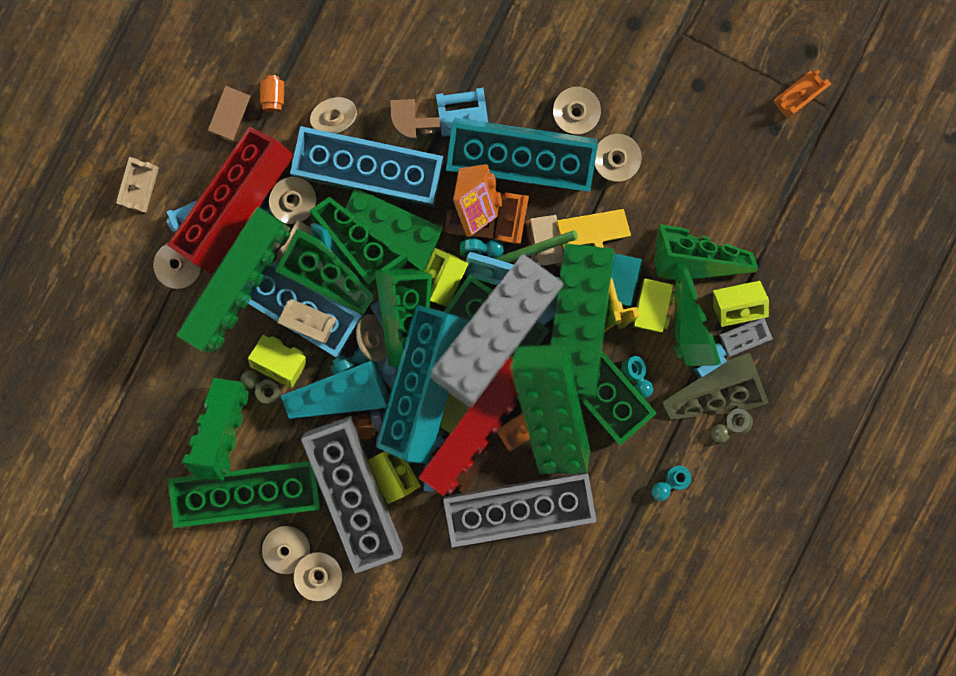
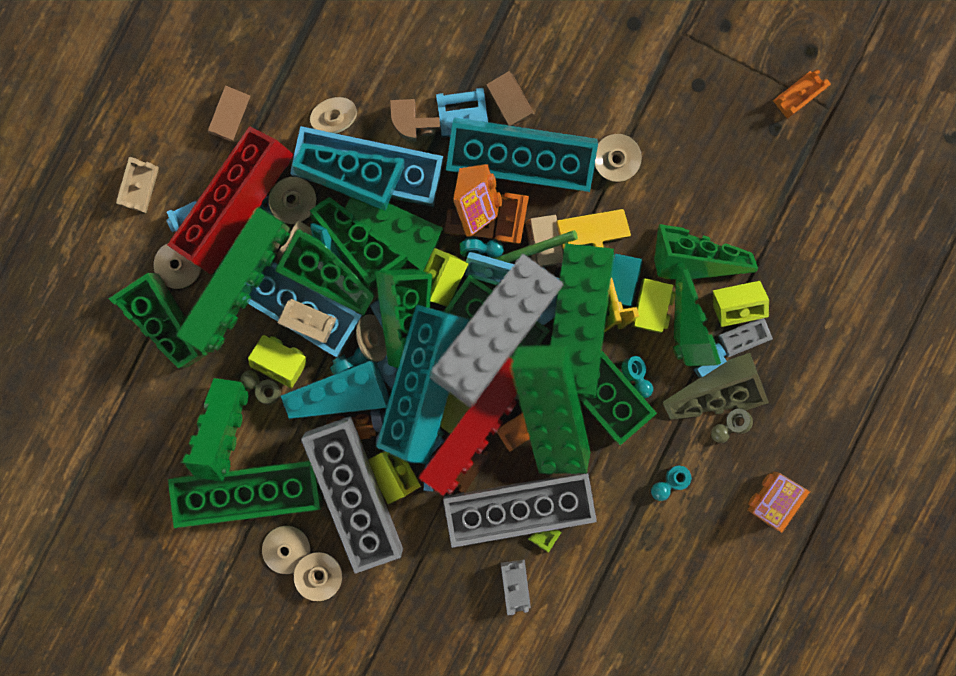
orange brick [260,75,284,112] -> none
tan dish [553,87,601,135] -> none
none -> green wedge [108,273,208,369]
none -> teal wedge [292,143,404,211]
none -> medium nougat hinge [486,71,535,126]
none -> light grey hinge [501,560,531,615]
none -> lime tile [528,529,562,553]
none -> orange slope [747,471,810,532]

